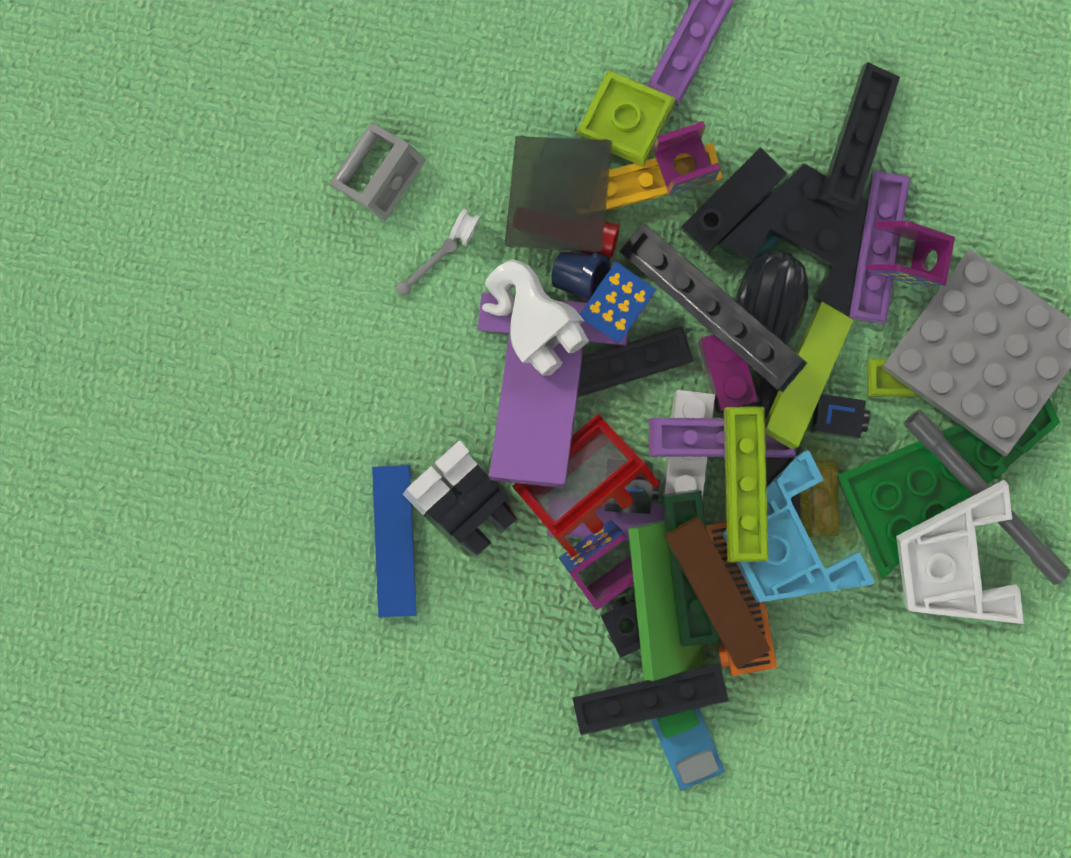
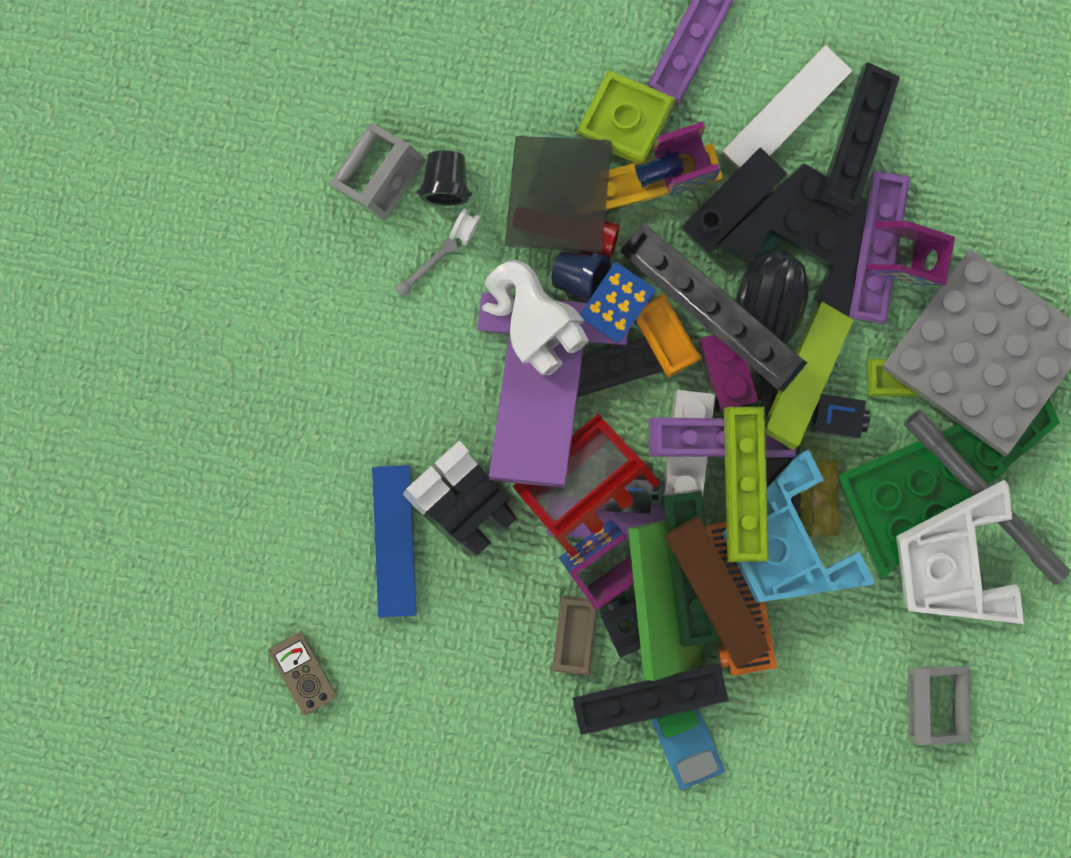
none -> tile [267,631,338,716]
none -> black piece [417,150,472,206]
none -> dark tan tile [552,596,597,676]
none -> clear blue pin [635,150,685,188]
none -> light orange tile [635,294,701,378]
none -> white tile [722,45,852,169]
none -> light grey tile [908,665,970,745]

